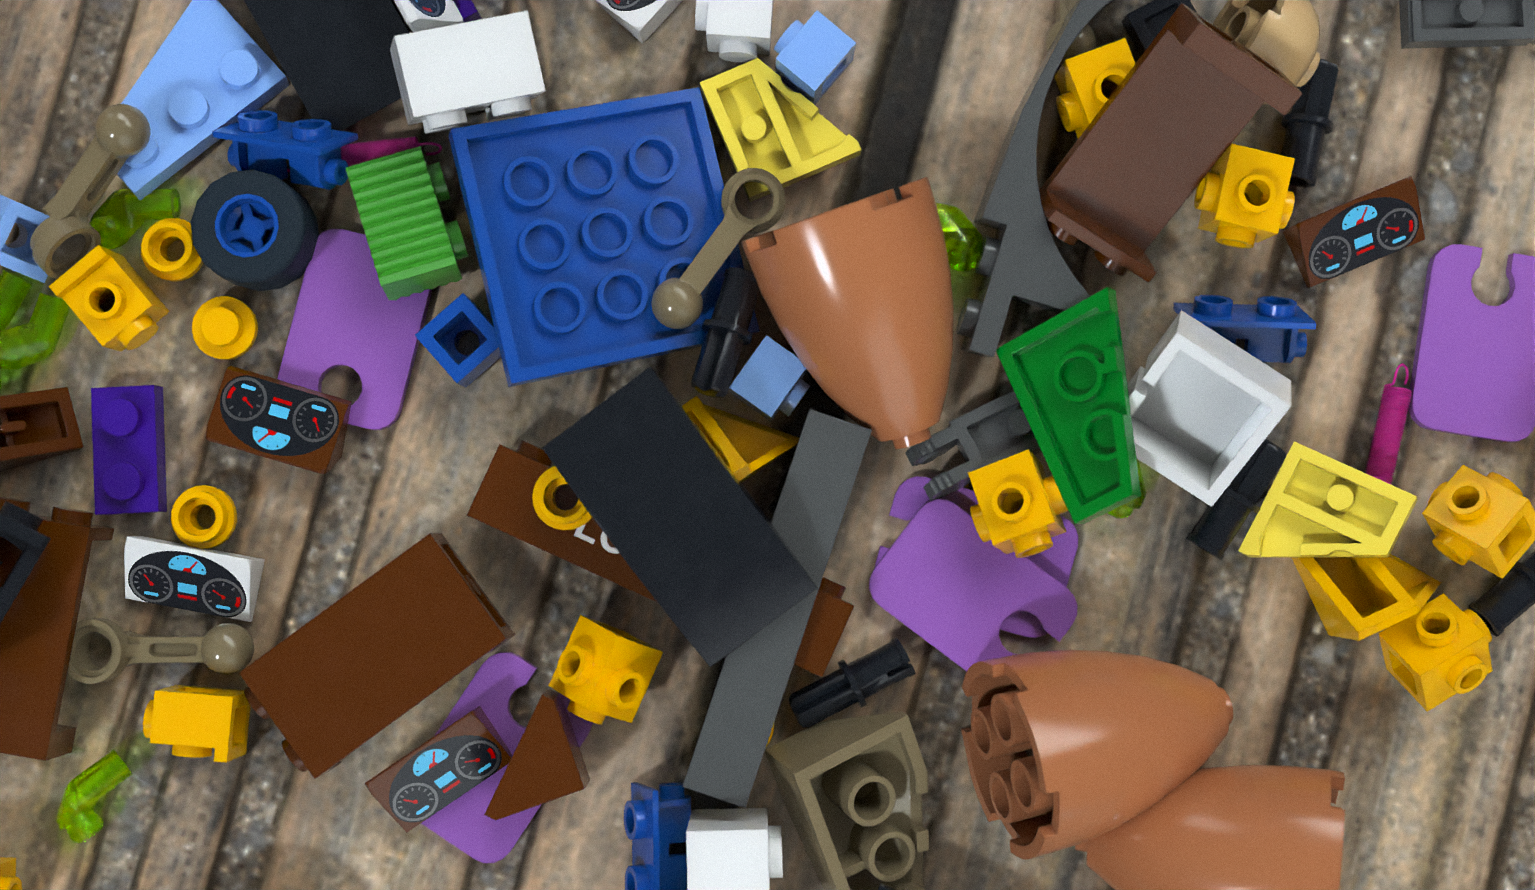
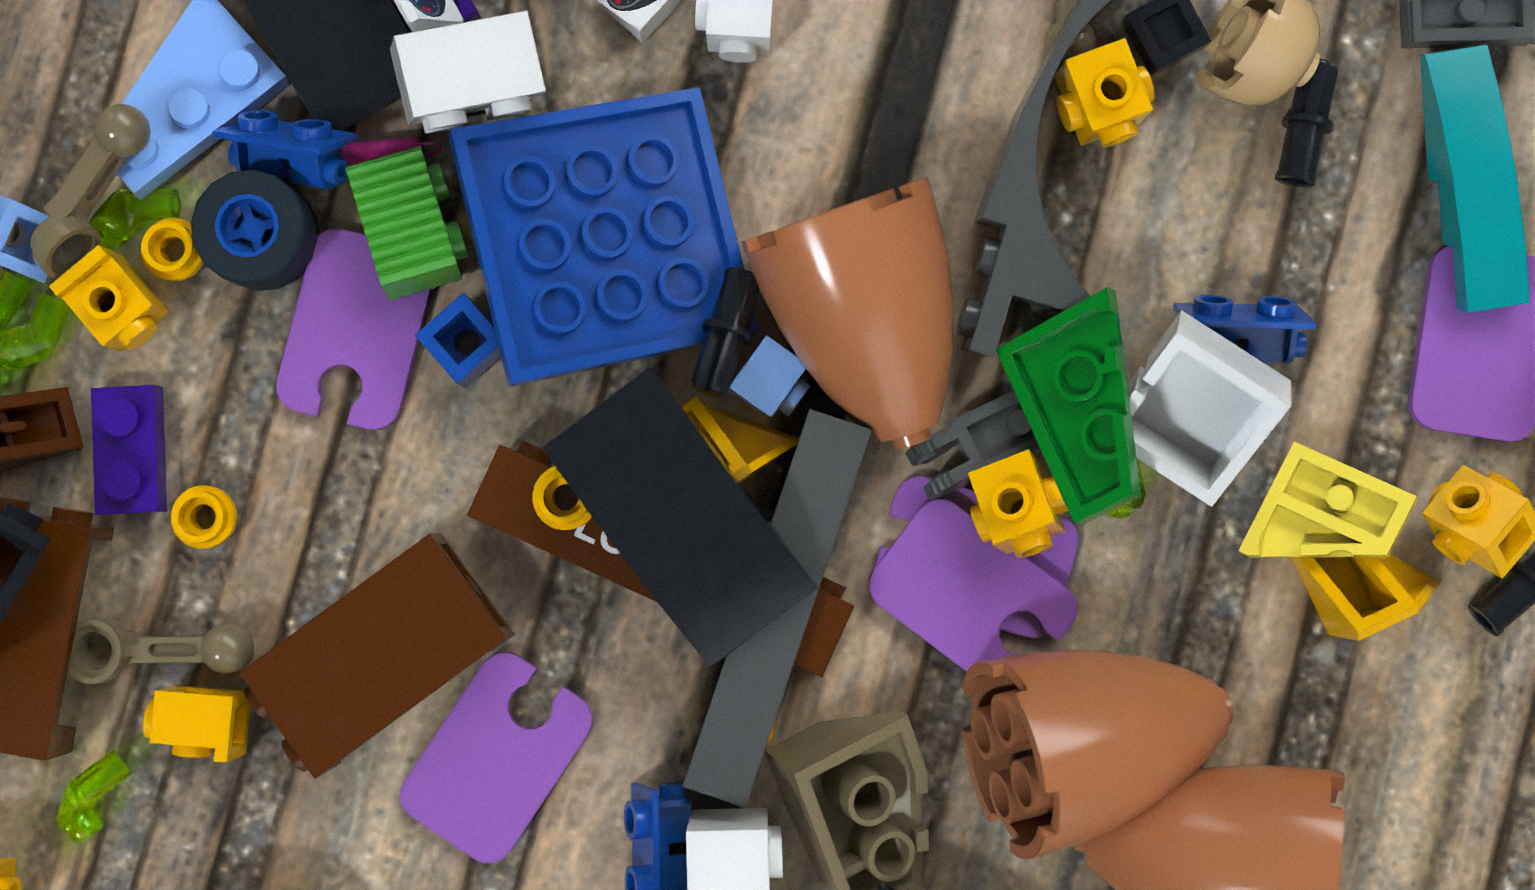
slope [124,536,265,622] -> none
yellow plate [192,296,258,360] -> none
slope [205,366,352,474] -> none
slope [364,706,513,833] -> none
reddish brown slope [484,689,590,820] -> none
yellow brick [548,615,663,725] -> none
dark tan piece [651,168,786,329] -> none
light yellow wing [700,58,862,202] -> none
light blue plate [774,10,856,105] -> none
black axle [788,637,916,728] -> none
clear neon green arm [935,202,983,272] -> none
reddish brown panel [1039,3,1303,283] -> none
black axle [1186,439,1286,560] -> none
yellow brick [1194,144,1295,249] -> none
slope [1283,176,1425,289] -> none
dark pink piece [1365,363,1412,485] -> none
yellow brick [1378,593,1493,712] -> none
none -> teal slope [1420,45,1530,313]

